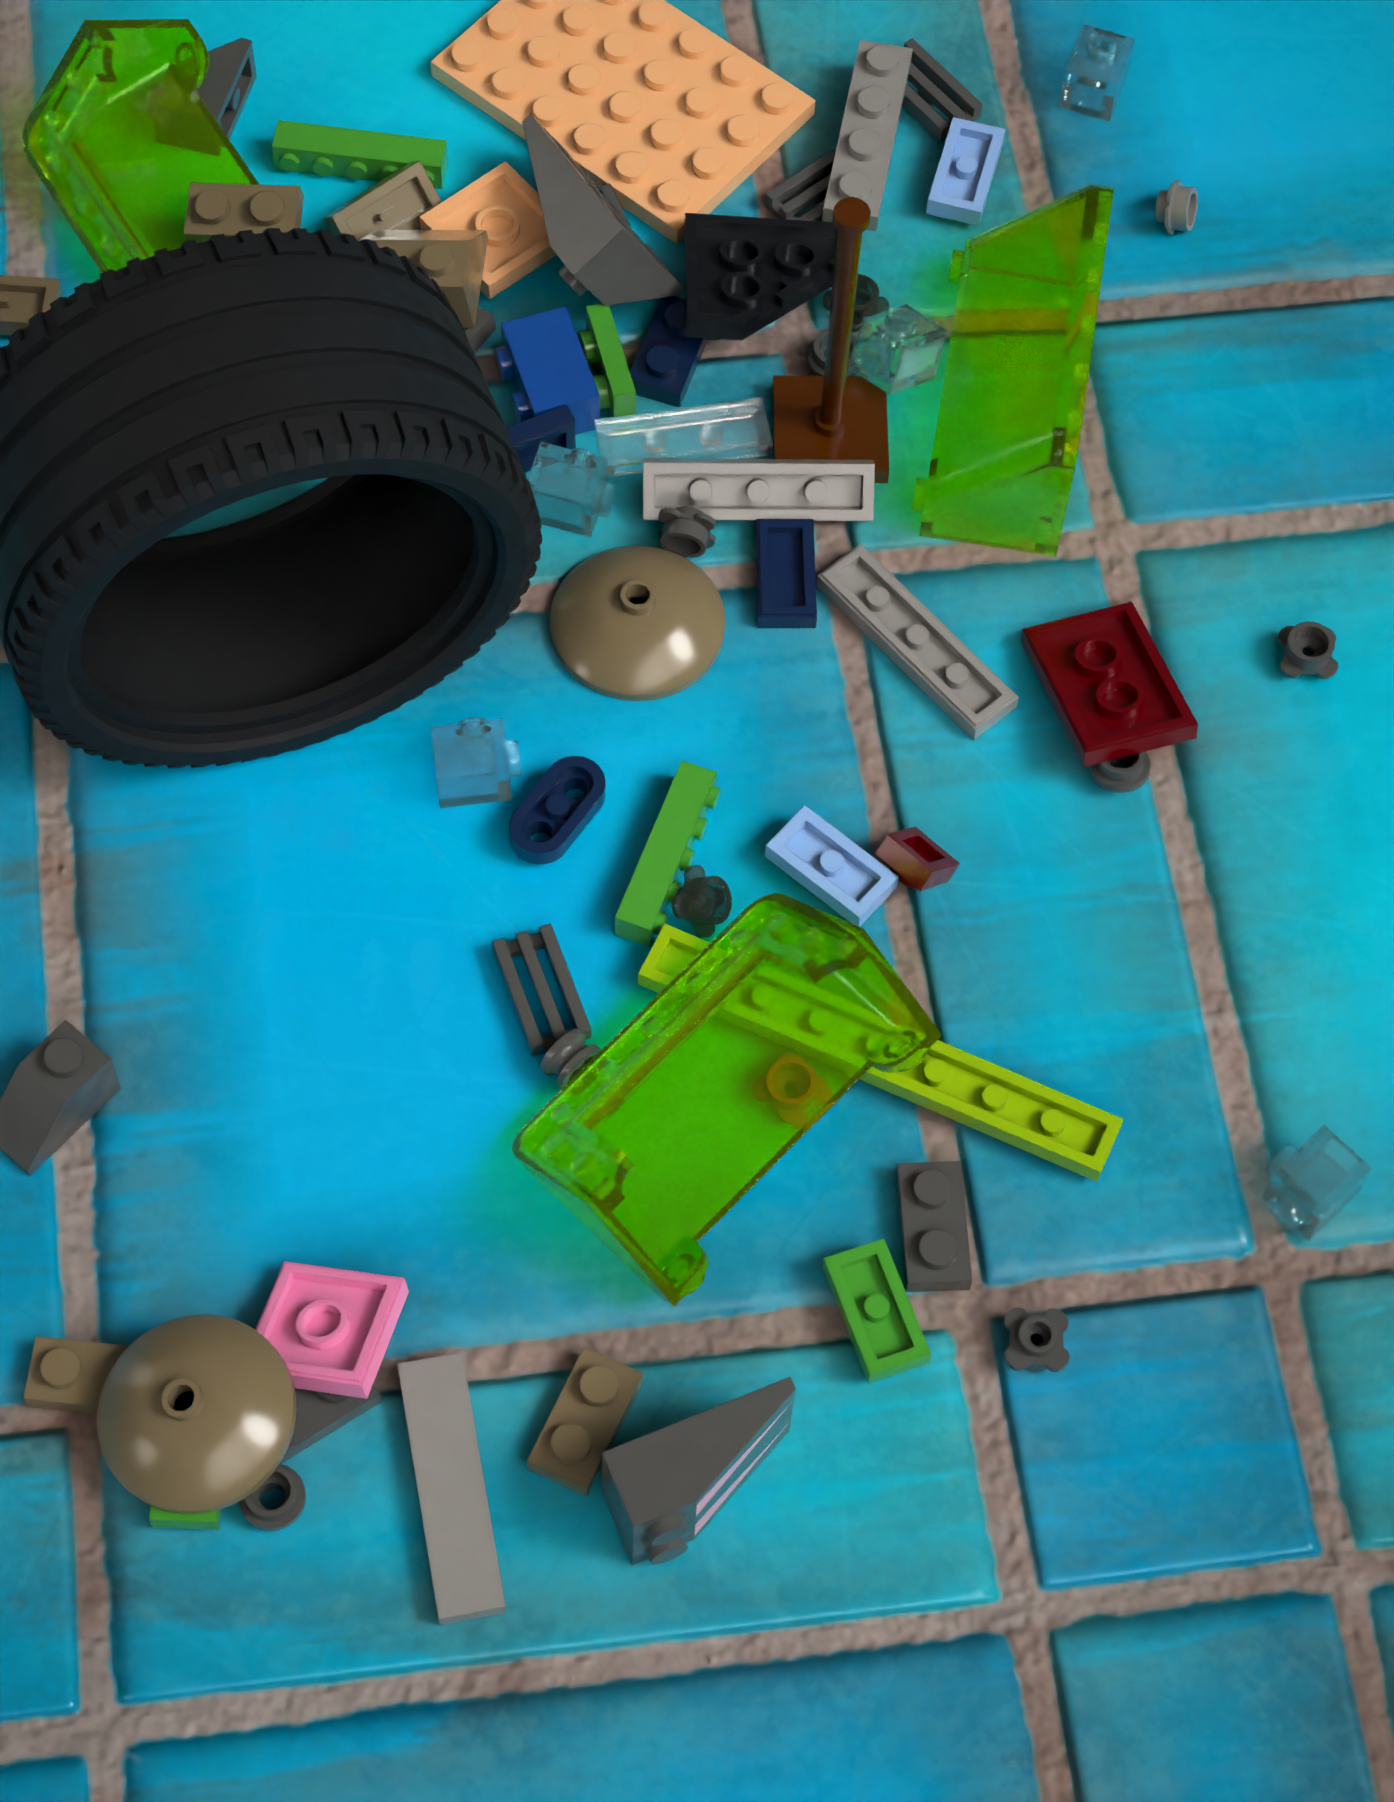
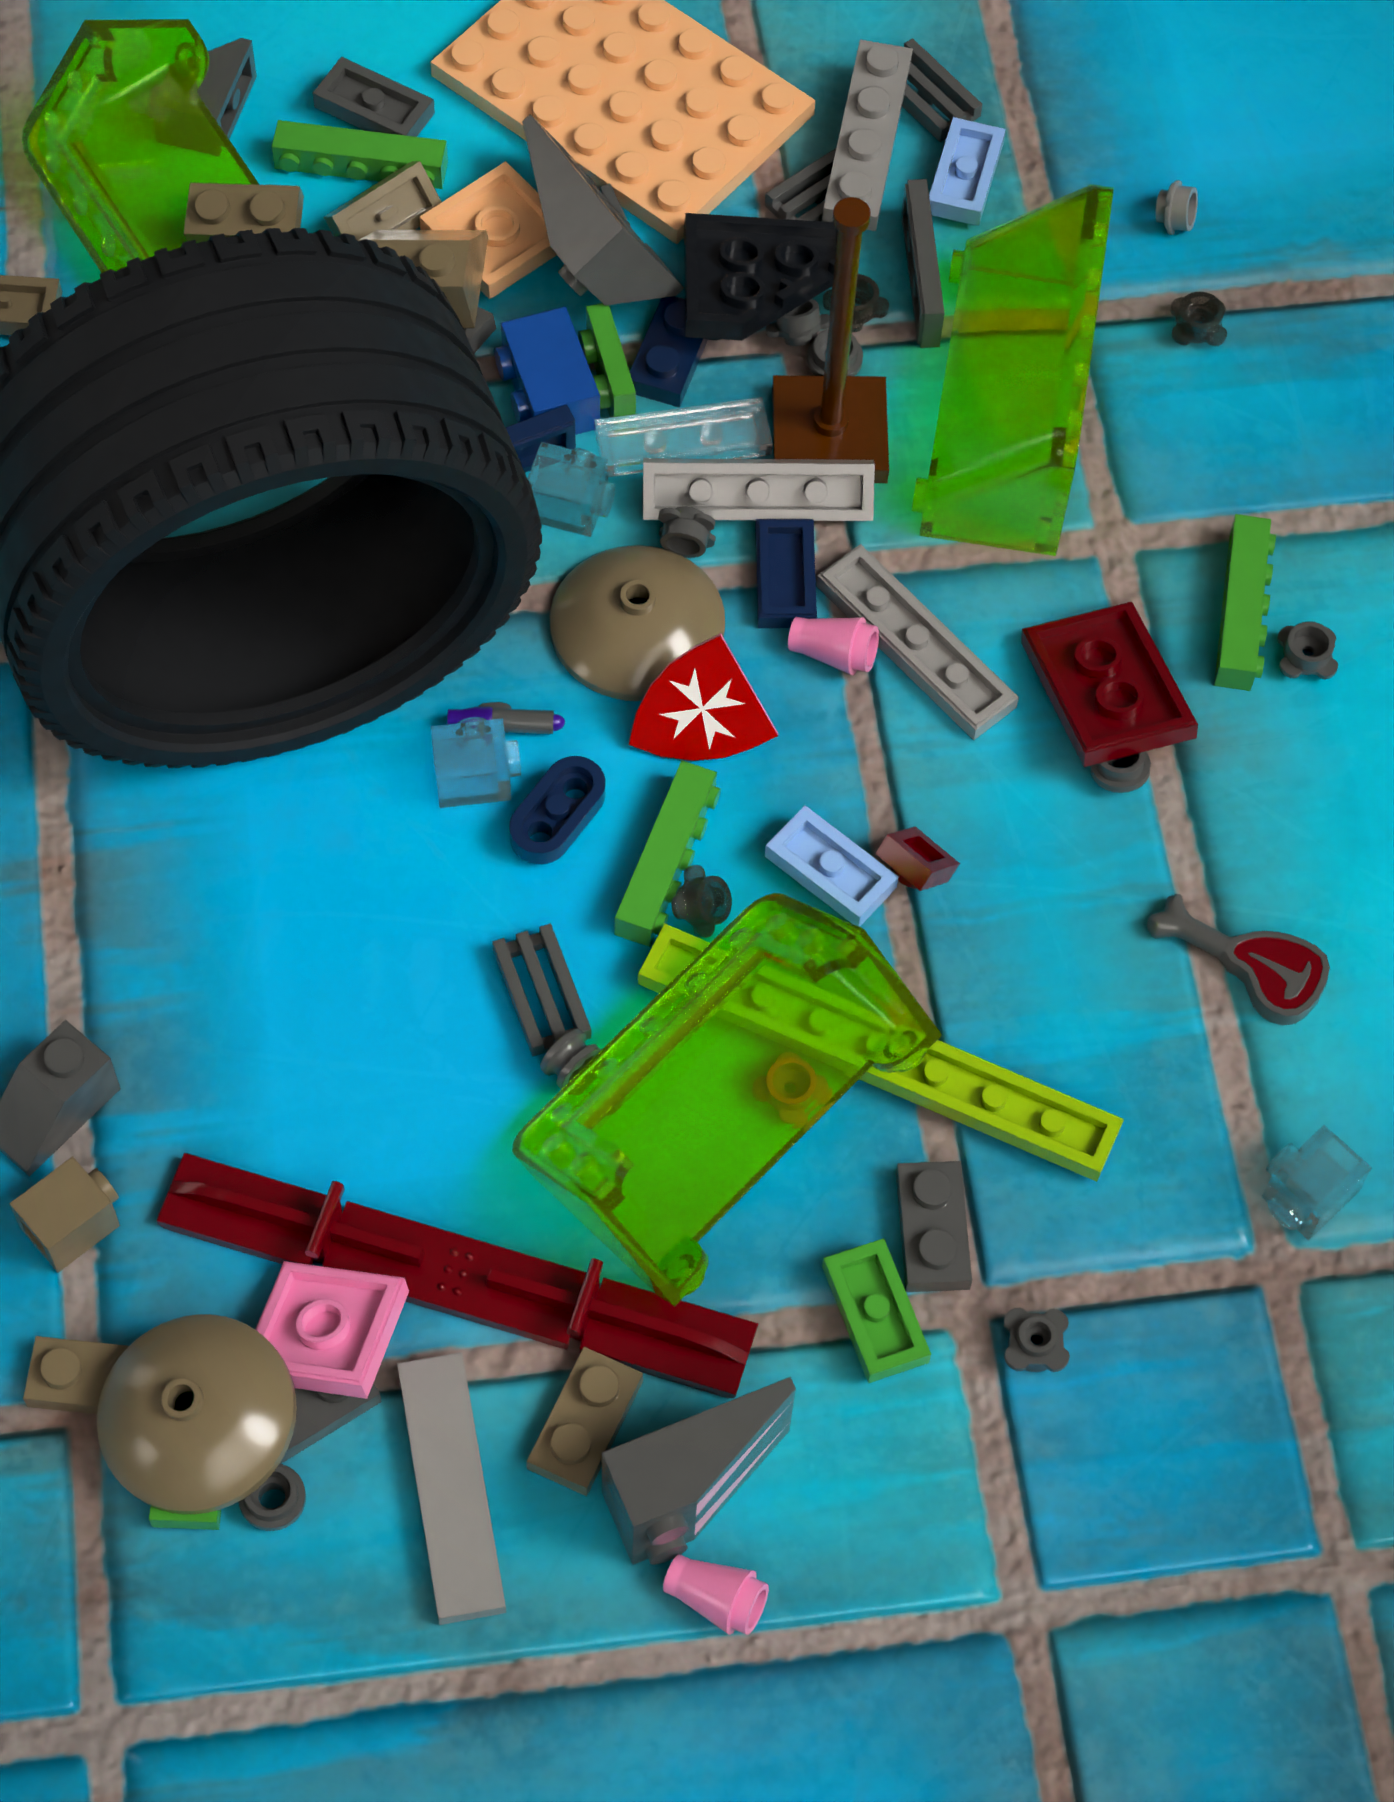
clear light blue brick [849,304,947,395] -> none
clear light blue brick [1058,24,1135,122] -> none
none -> dark tan brick [9,1156,120,1273]
none -> dark red piece [156,1153,758,1398]
none -> dark grey plate [313,57,435,137]
none -> dark grey piece [447,702,565,734]
none -> red shield [629,633,779,761]
none -> bright pink cone [663,1554,769,1635]
none -> dark grey plate [766,299,830,346]
none -> bright pink cone [788,616,879,675]
none -> dark grey tile [901,179,945,348]
none -> dark grey piece [1147,894,1330,1026]
none -> clear smoke plate [1170,292,1227,346]
none -> bright green piece [1214,514,1276,691]

